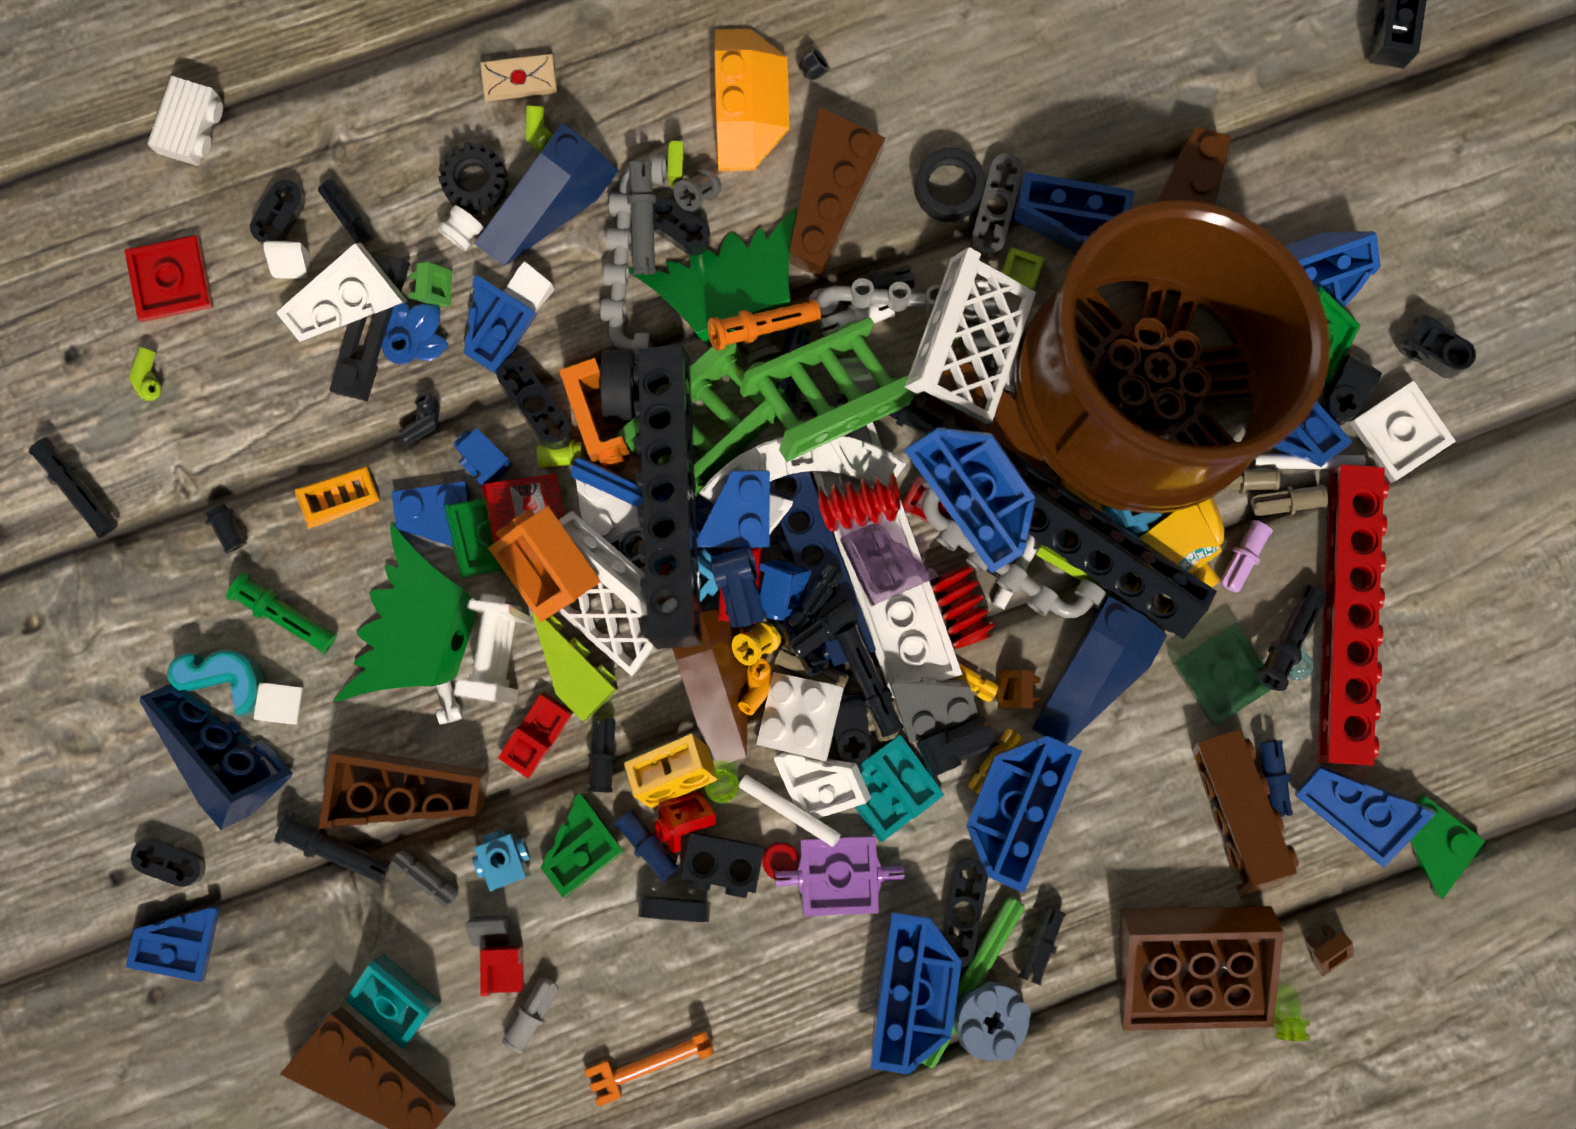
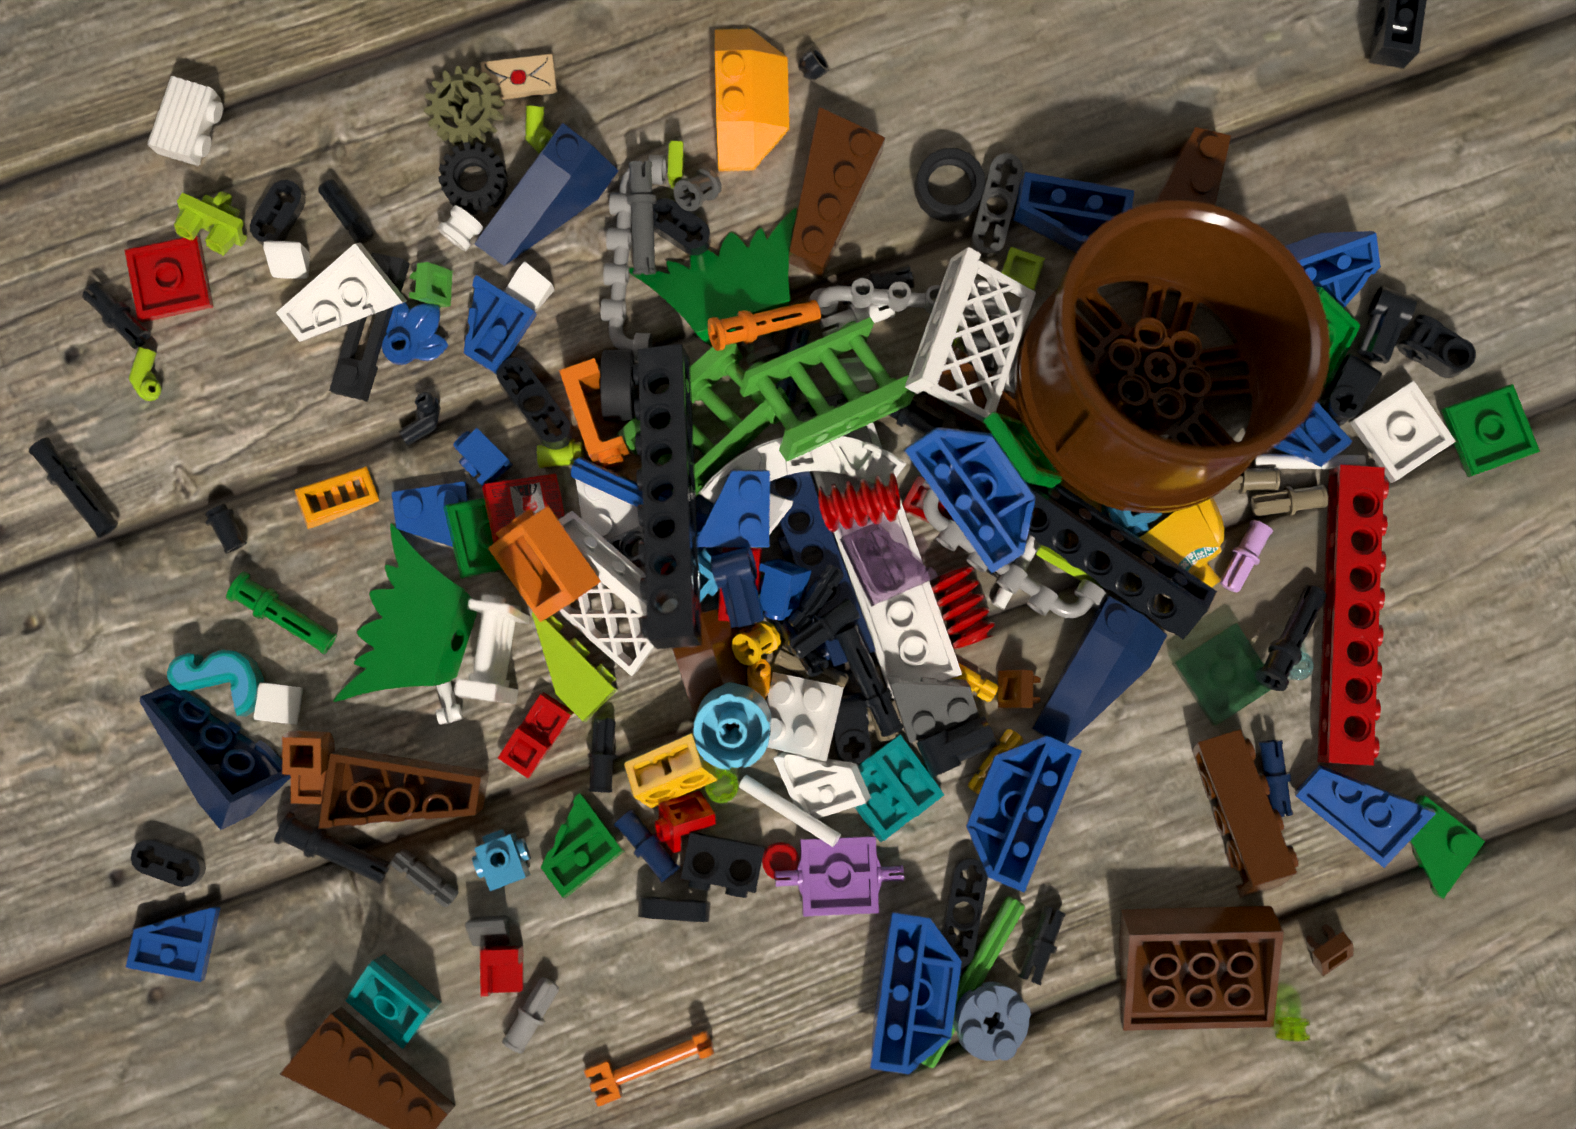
none -> black pin [82,282,151,349]
none -> lime hips [174,191,247,255]
none -> dark orange brick [282,731,335,804]
none -> olive gear [424,66,505,147]
none -> medium azure brick [693,682,772,769]
none -> green plate [983,412,1062,488]
none -> black piece [1357,285,1417,364]
none -> green plate [1441,384,1540,478]

